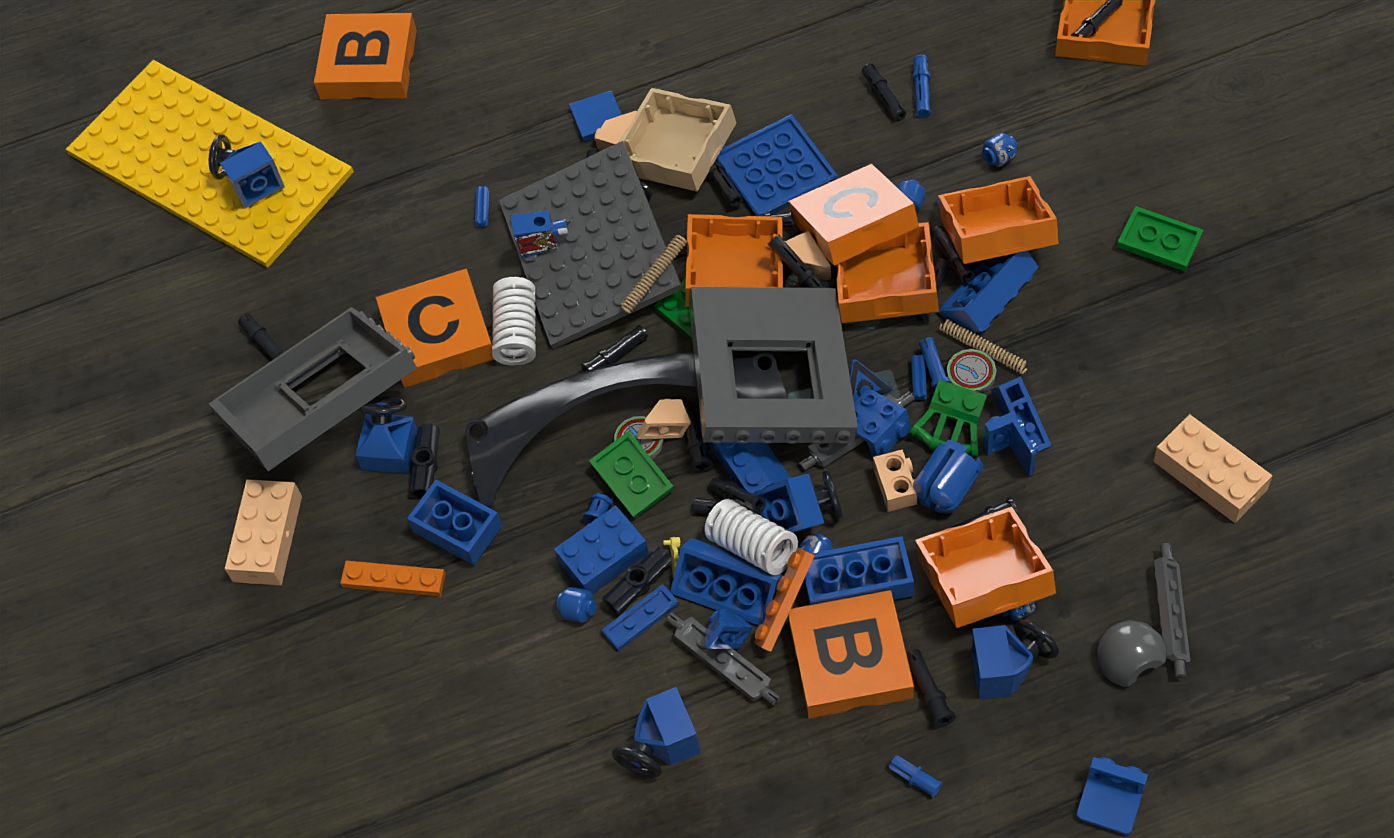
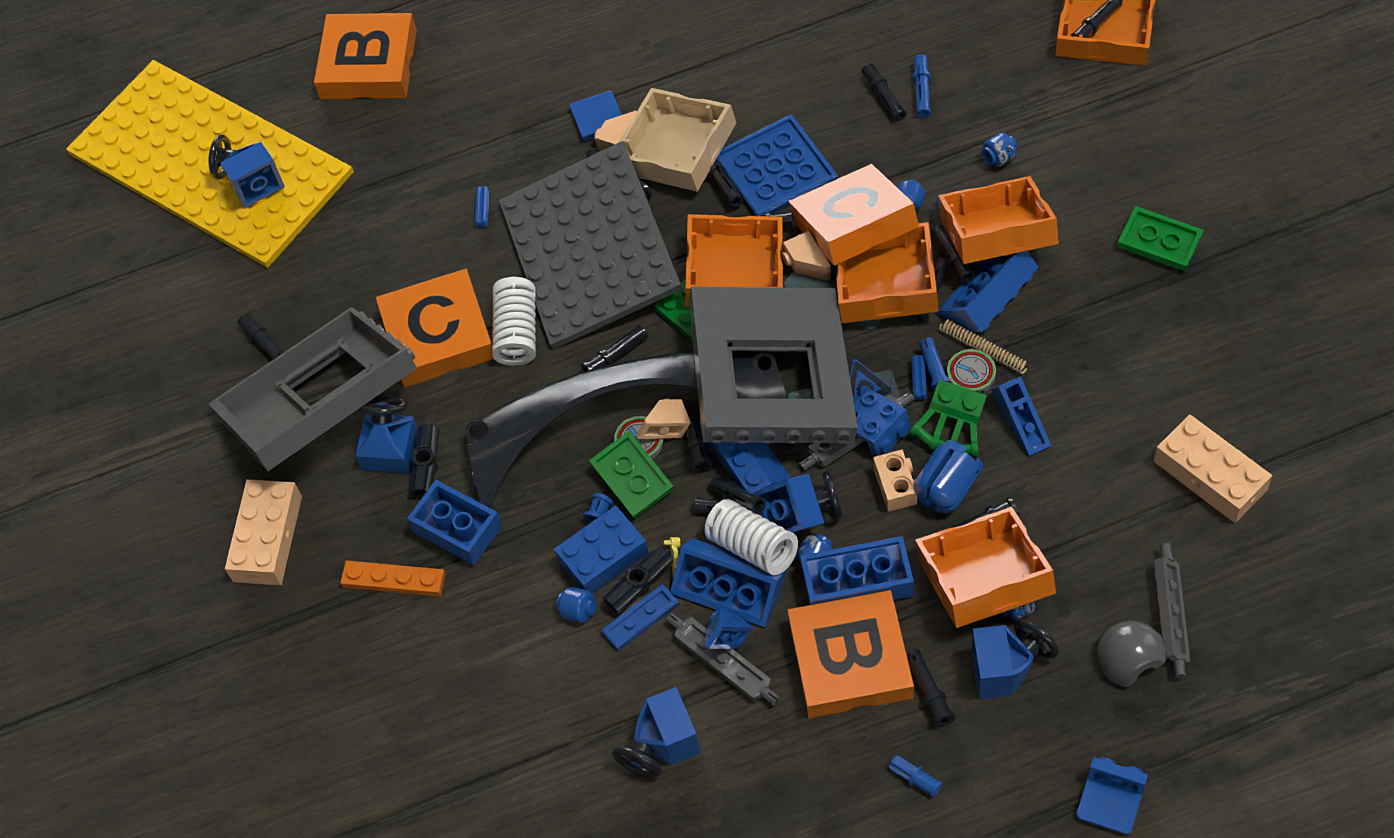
torso [510,211,569,259] -> none
tan piece [621,235,687,314] -> none
orange plate [754,547,815,652] -> none
black pin [768,234,829,288] -> none
blue bracket [982,412,1038,476] -> none

